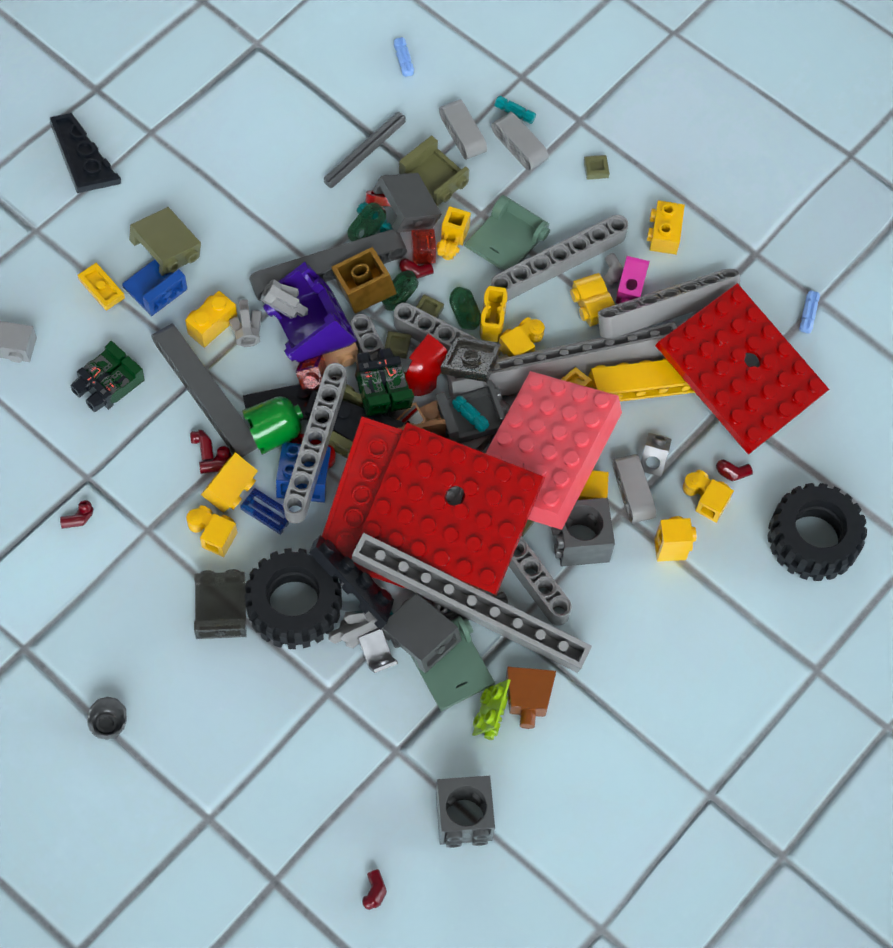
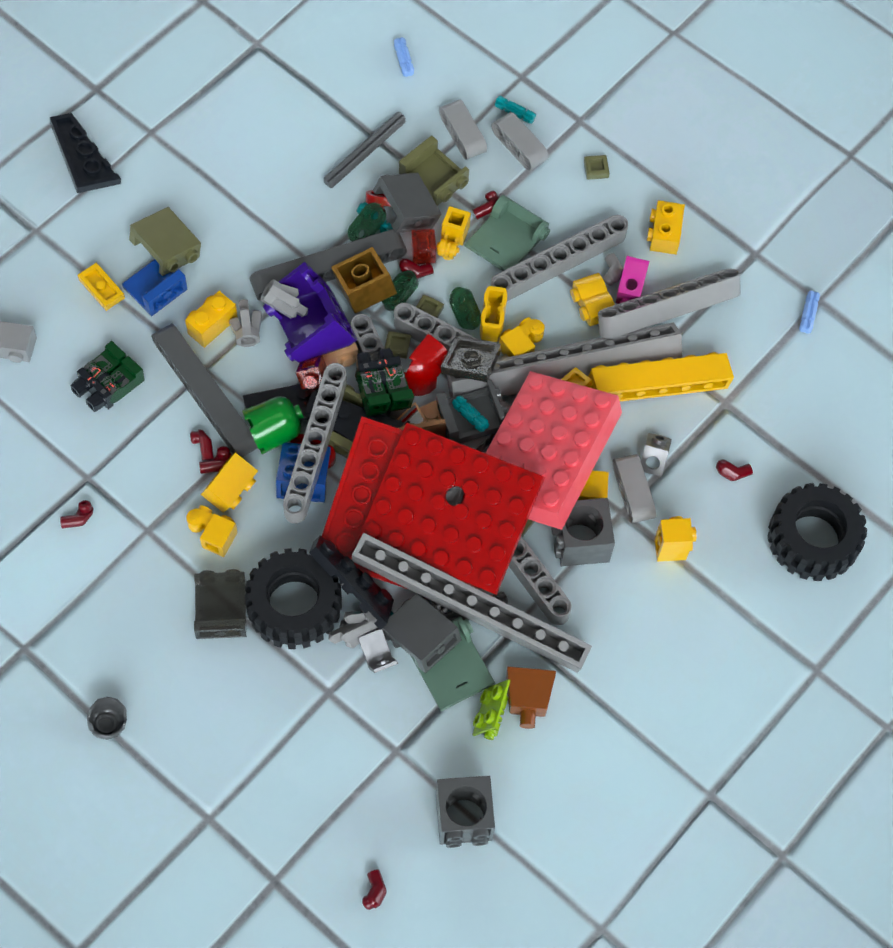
clear blue tile [240,488,291,535] -> none
red plate [655,283,830,455] -> none
yellow brick [682,470,734,523] -> none
none -> dark red arm [472,191,500,220]

